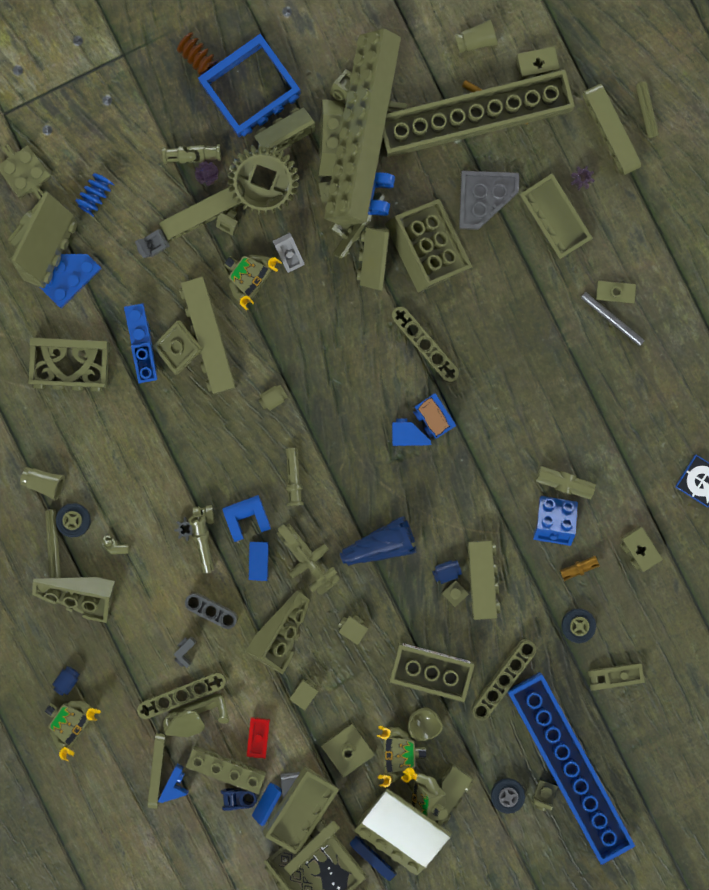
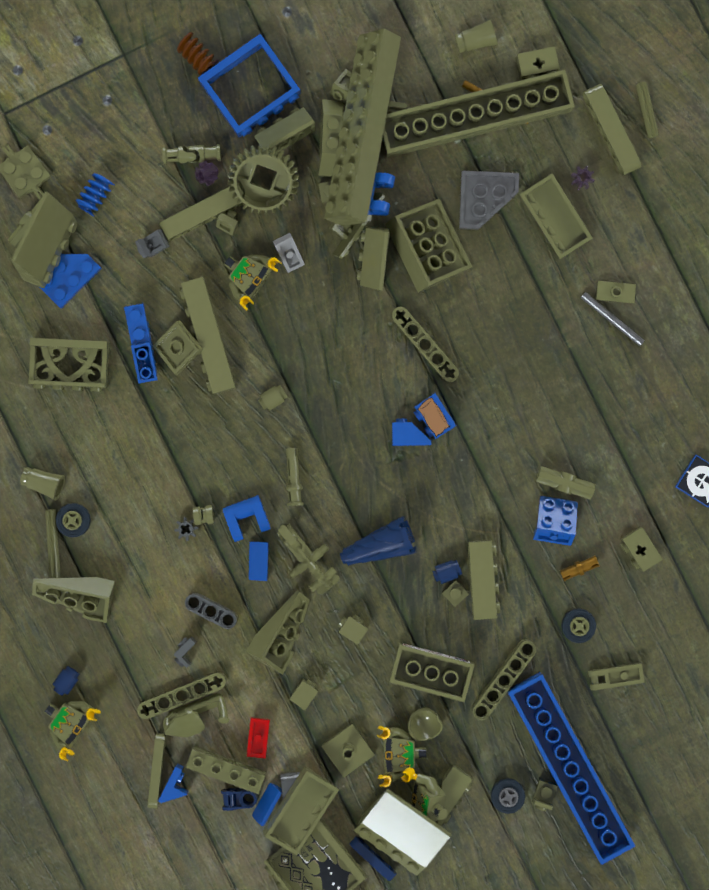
olive arm [102,535,129,554] -> none
olive pin [189,515,214,573] -> none
olive beam [284,821,340,876] -> none

